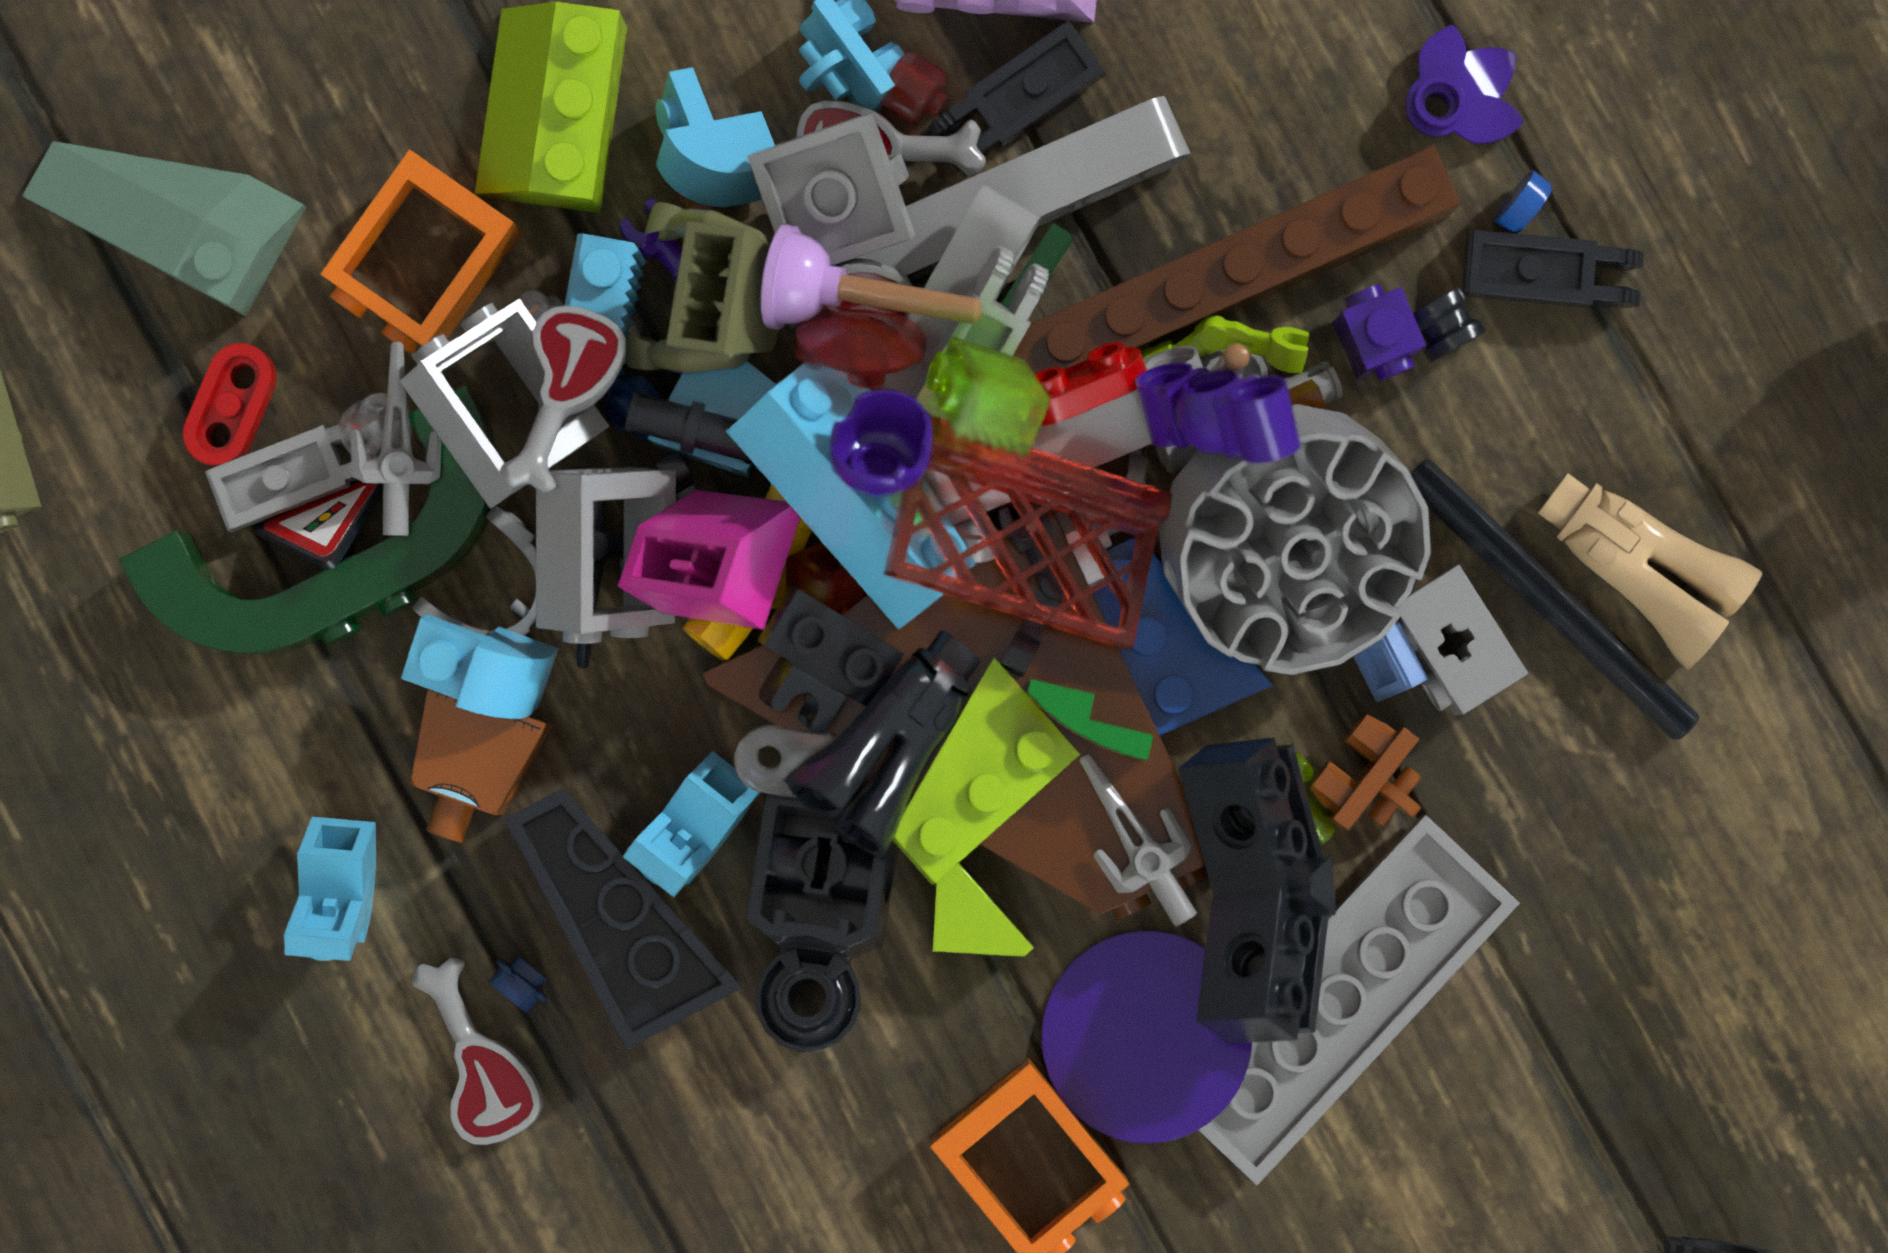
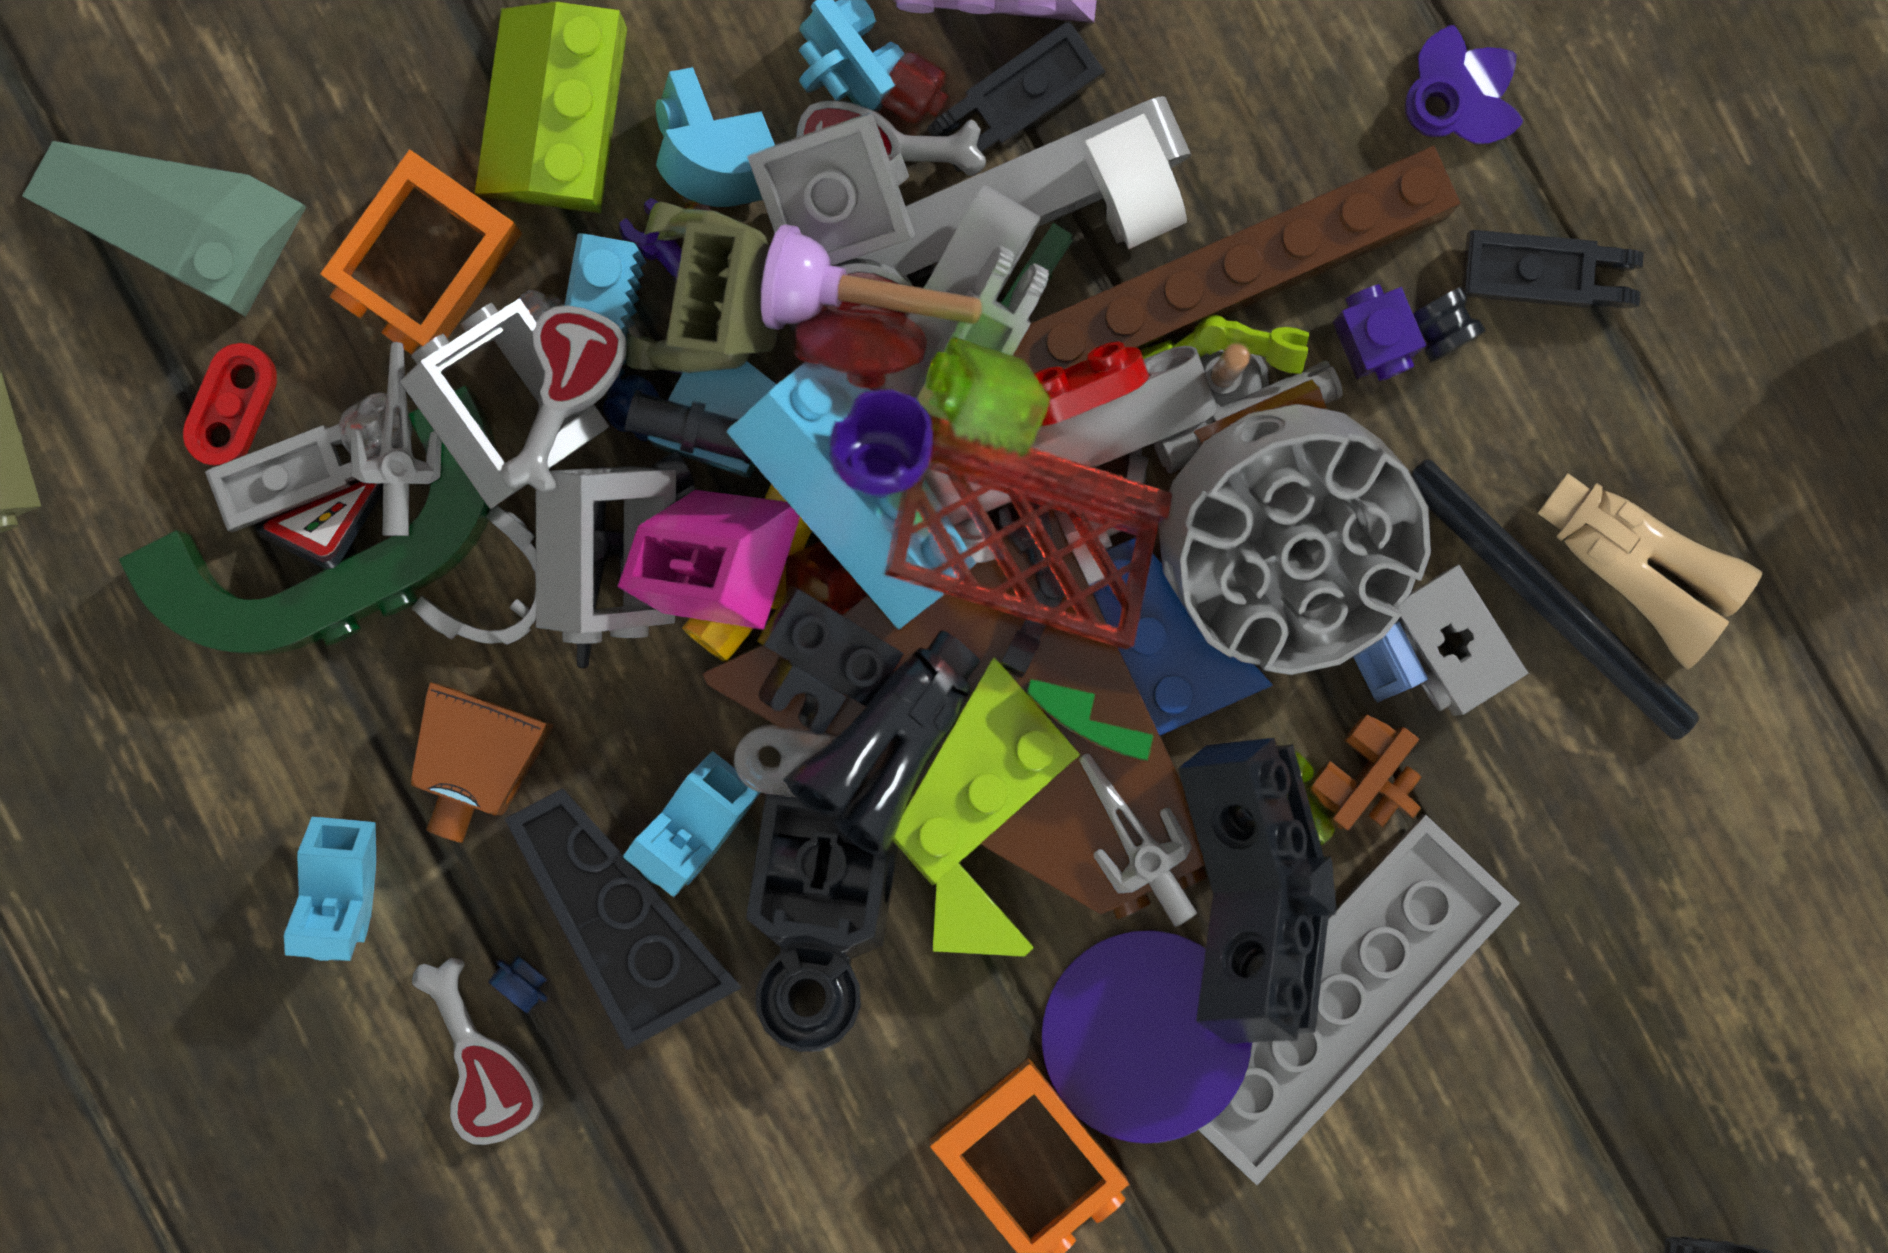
medium azure brick [401,614,559,719] -> none
dark purple piece [1135,362,1301,464] -> none
blue tile [1493,170,1552,234] -> none
none -> white brick [1085,114,1187,249]

